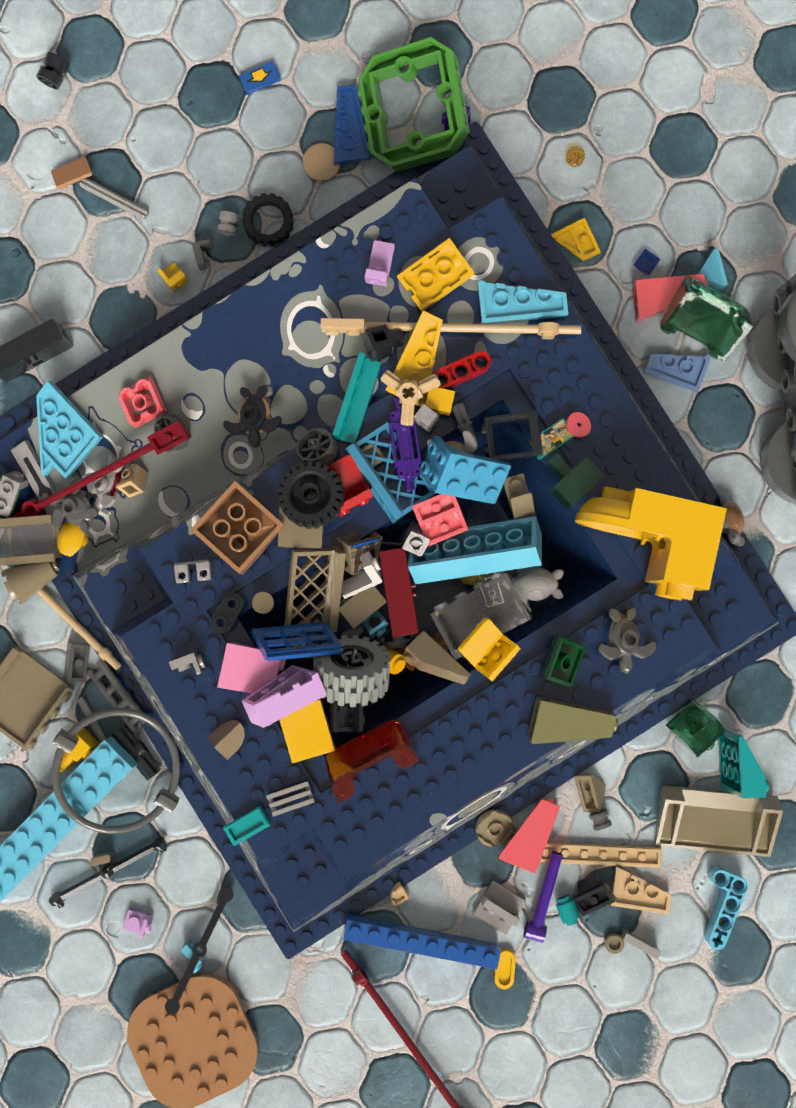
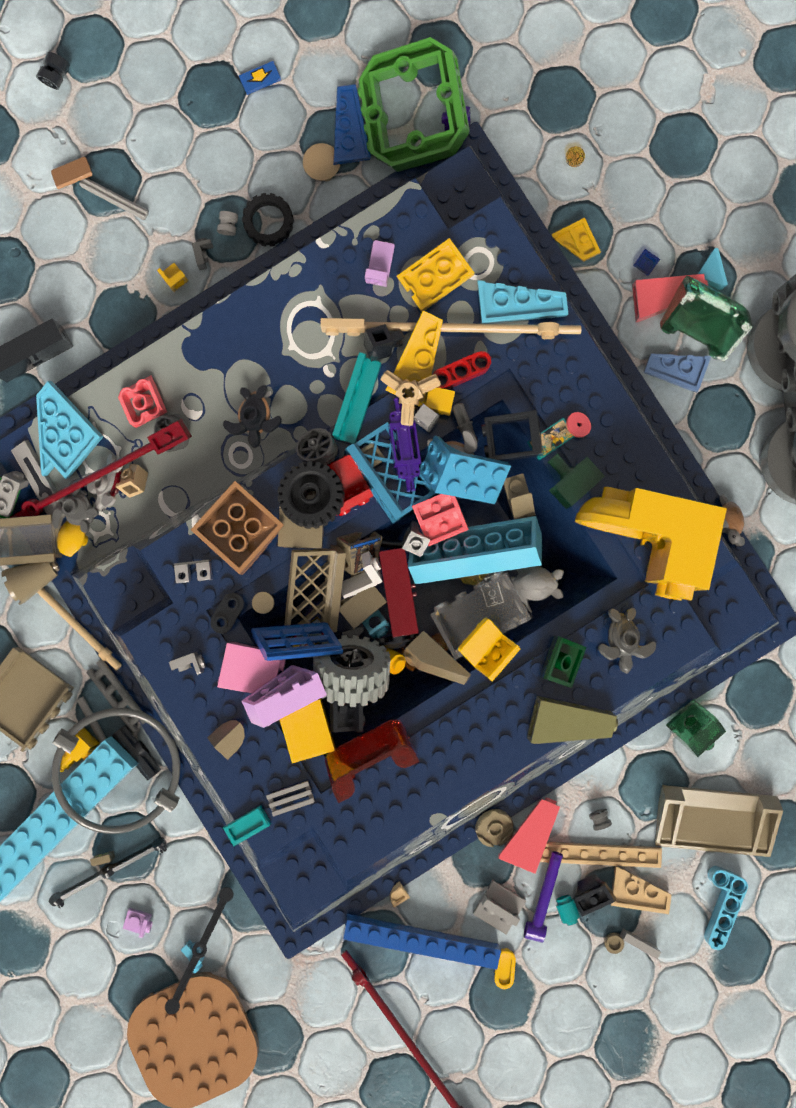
dark grey slope [63,642,90,682] -> none
dark tan slope [574,774,606,812] -> none
teal slope [718,728,769,798] -> none

